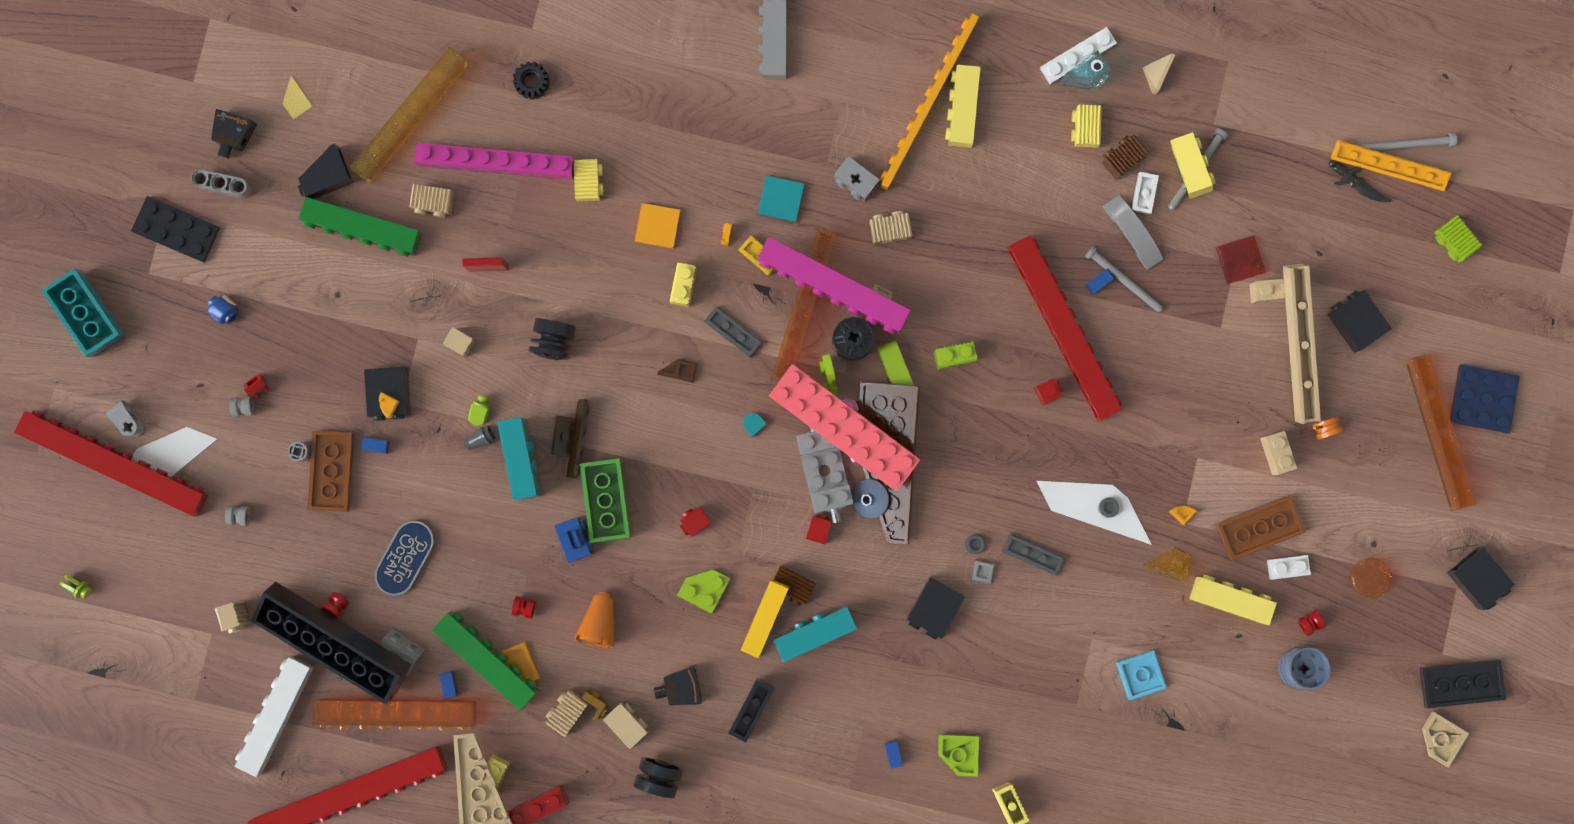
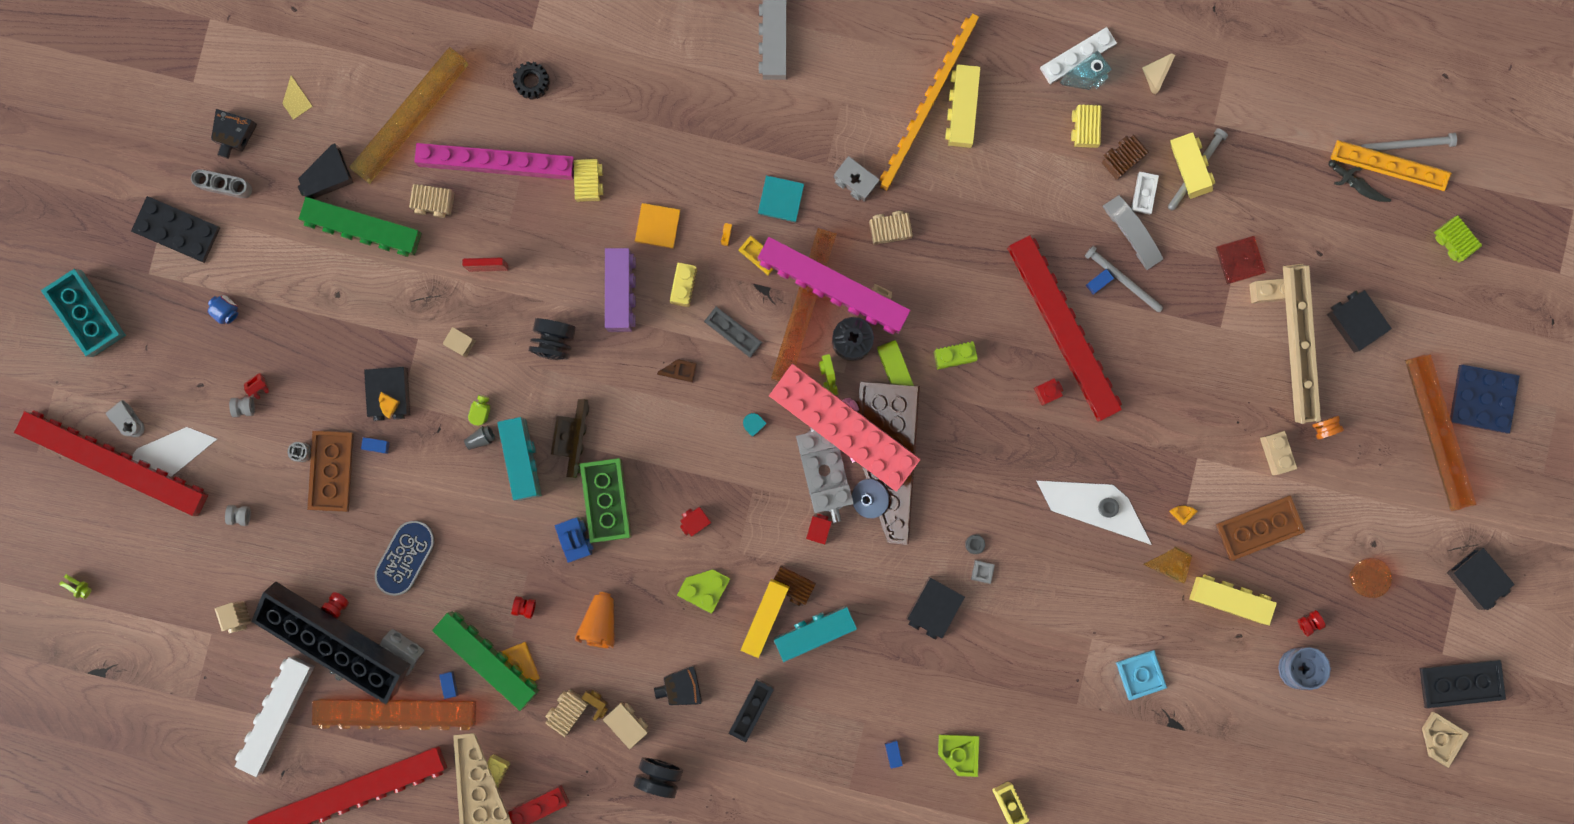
dark grey tile [1002,534,1065,576] -> none
white plate [1267,555,1311,580] -> none
none -> medium lavender brick [605,248,636,332]

